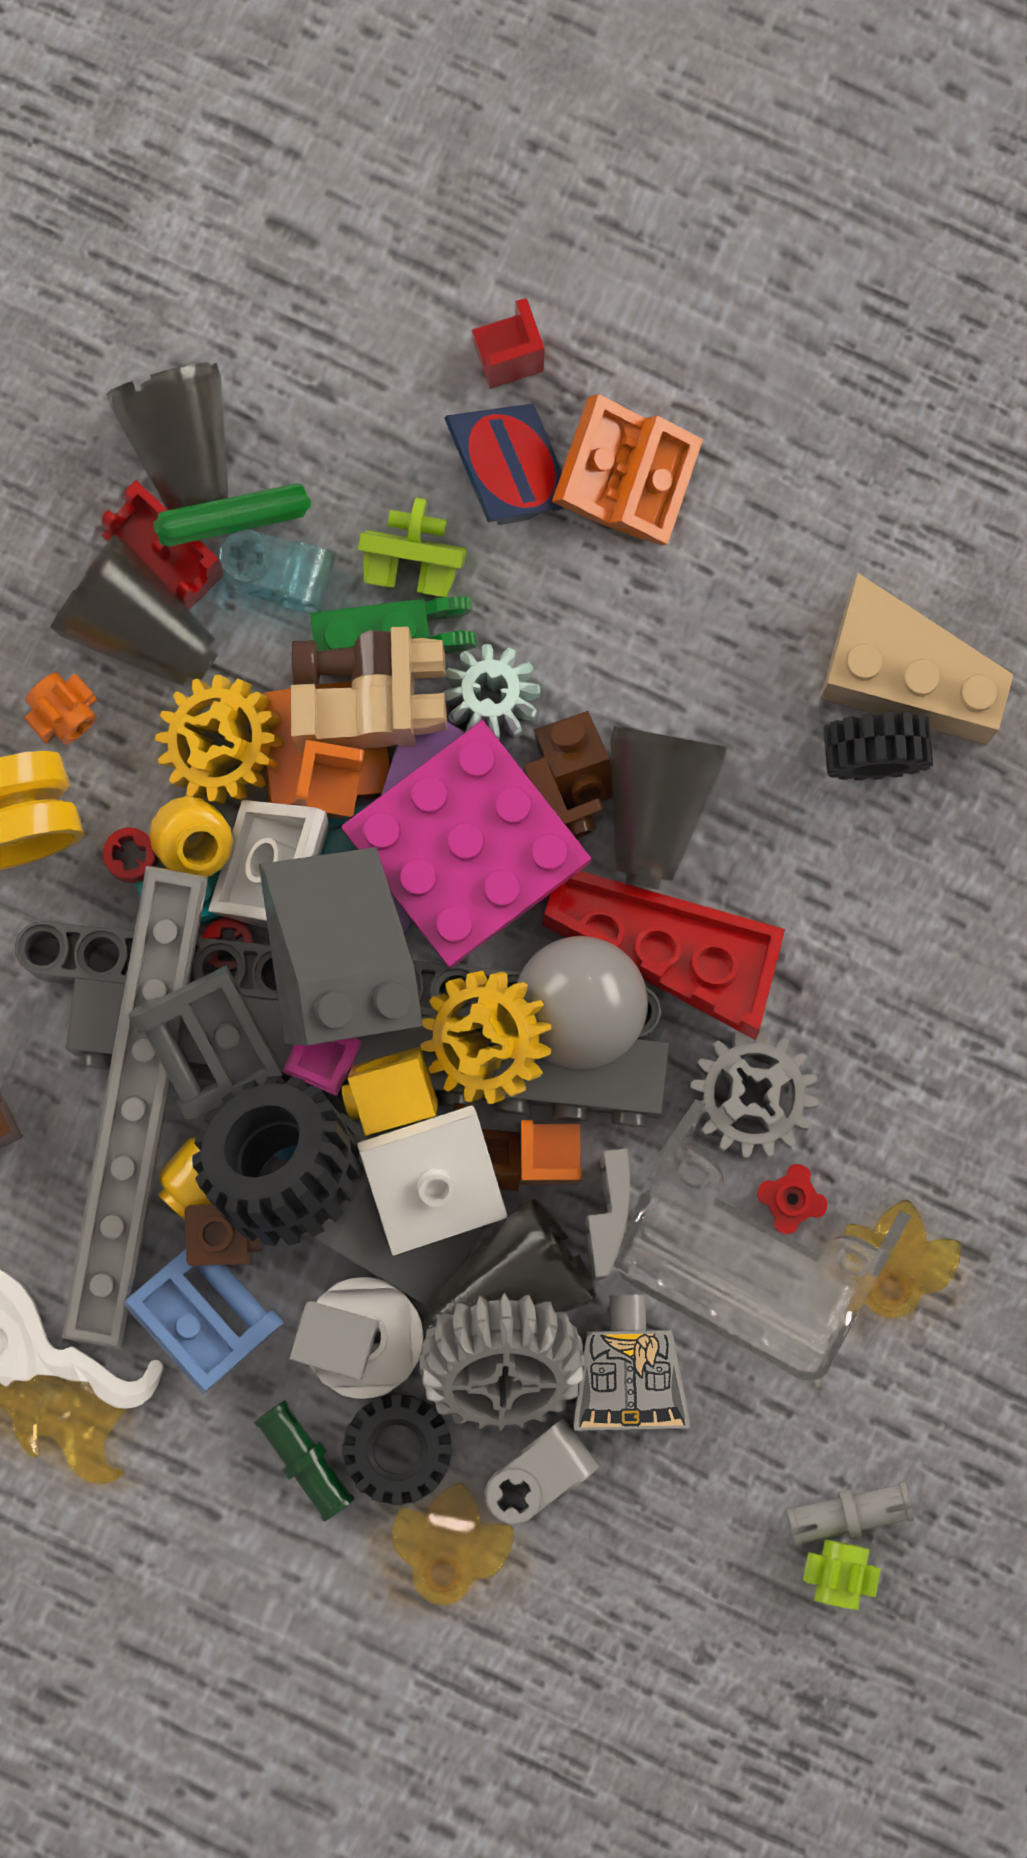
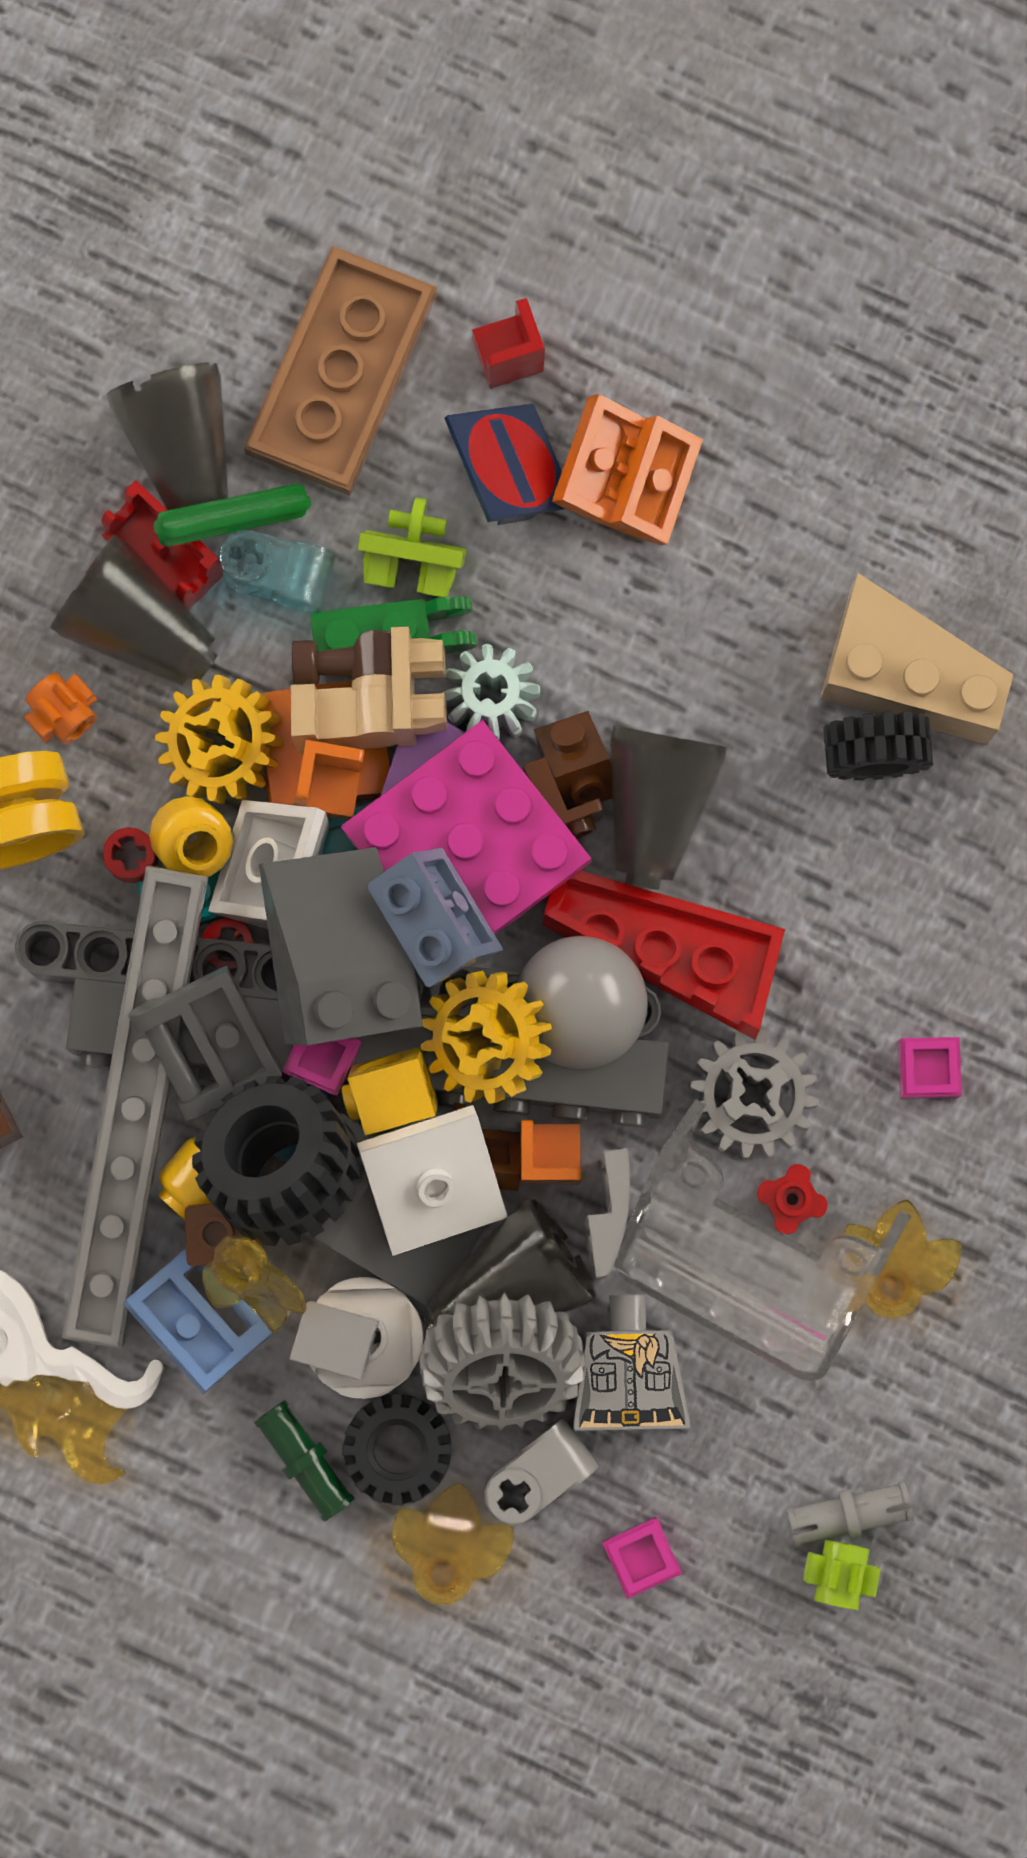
none -> clear yellow plate [202,1236,307,1333]
none -> medium nougat tile [244,246,437,496]
none -> sand blue bracket [368,848,504,987]
none -> dark pink tile [601,1517,682,1599]
none -> dark pink tile [898,1037,962,1099]

